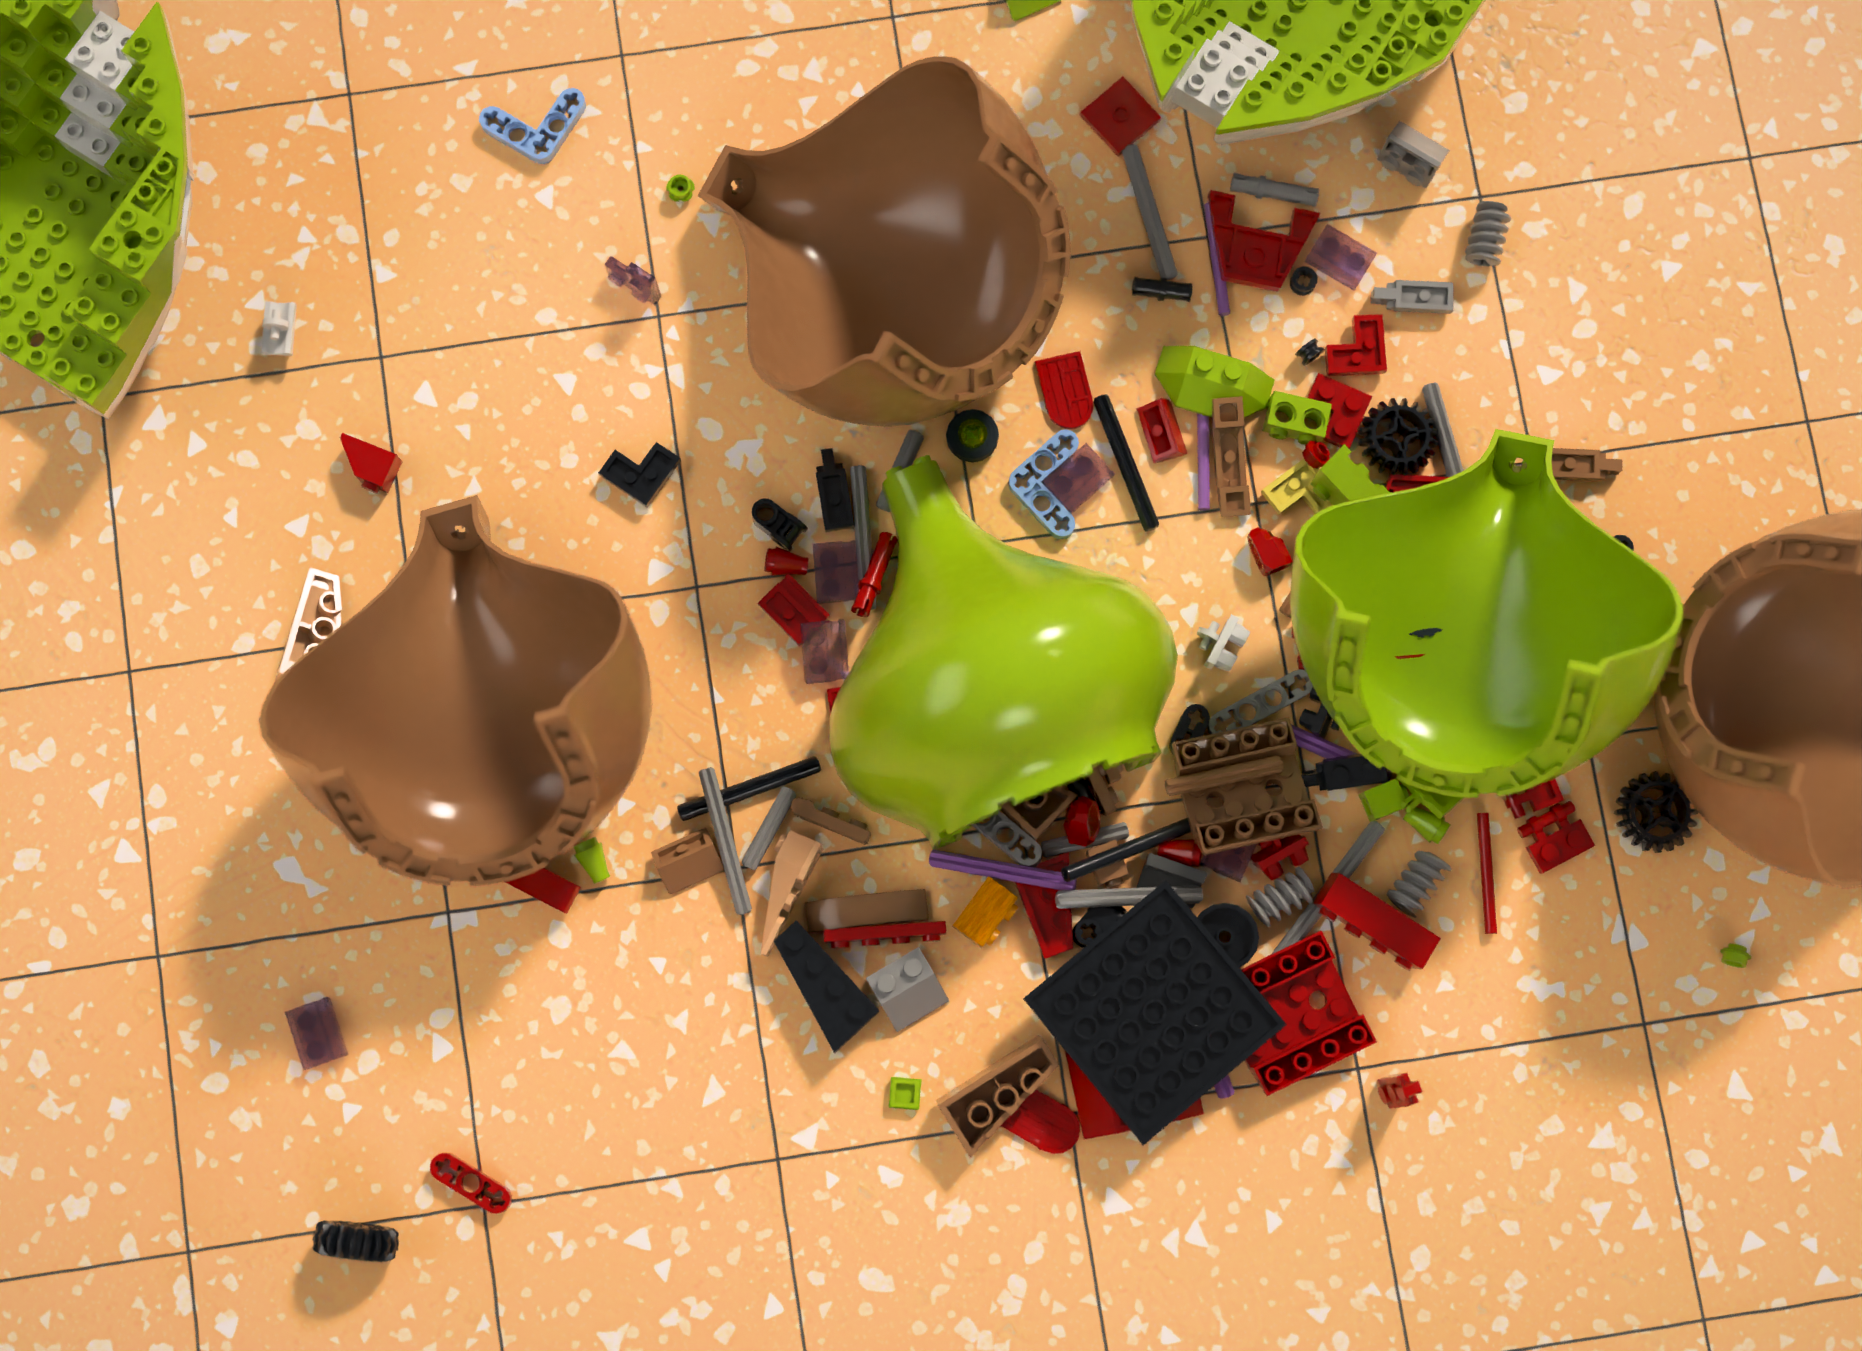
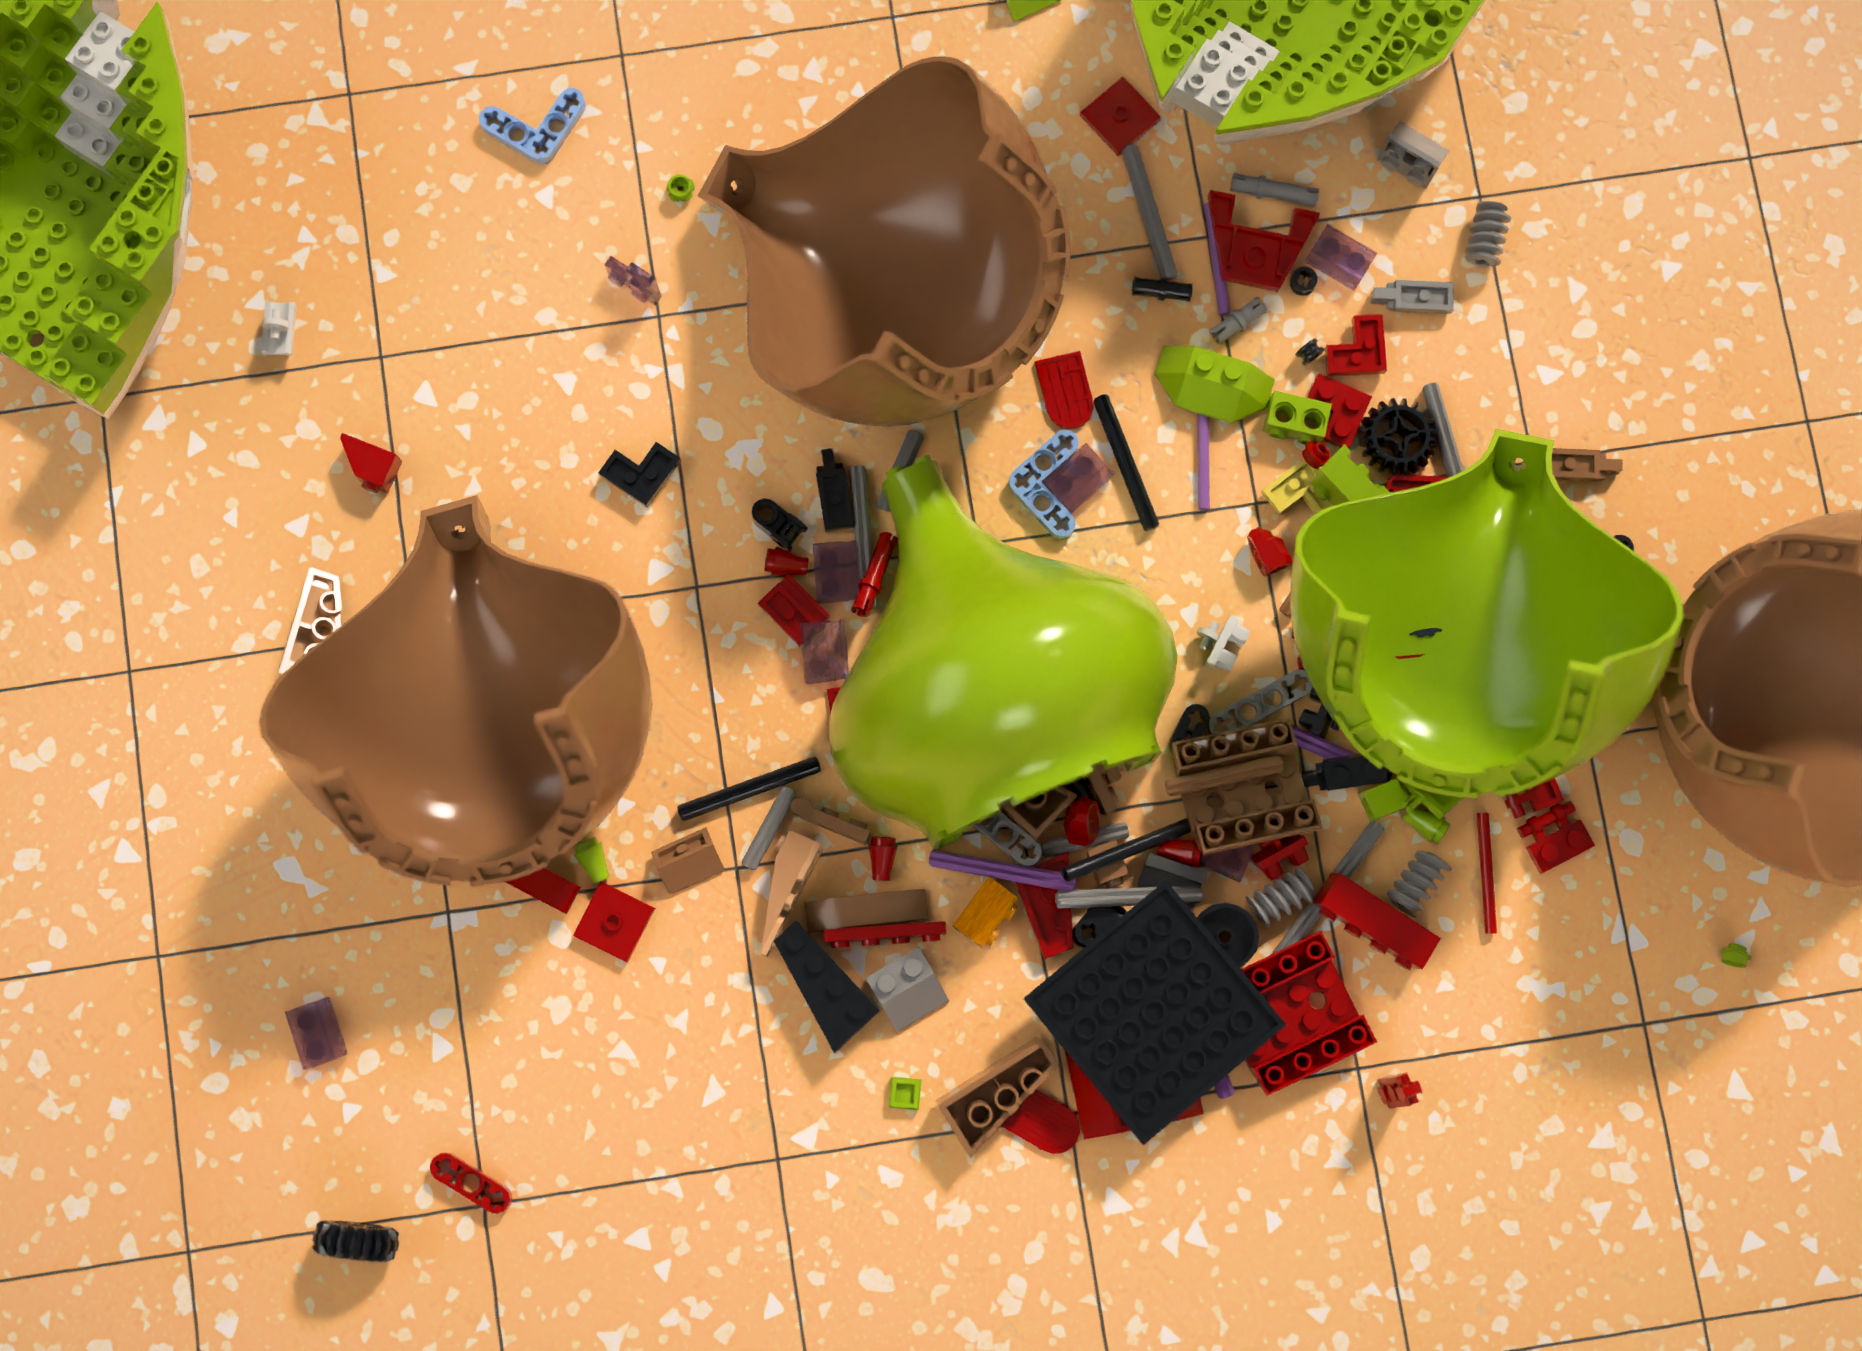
light grey axle [699,767,752,915] -> none
black wheel [946,409,999,463] -> none
red slope [1137,398,1187,464] -> none
medium nougat slope [1212,396,1251,517] -> none
black gear [1614,771,1698,853] -> none
none -> red plate [573,881,656,963]
none -> red cone [868,836,898,881]
none -> light grey pin [1209,297,1267,345]

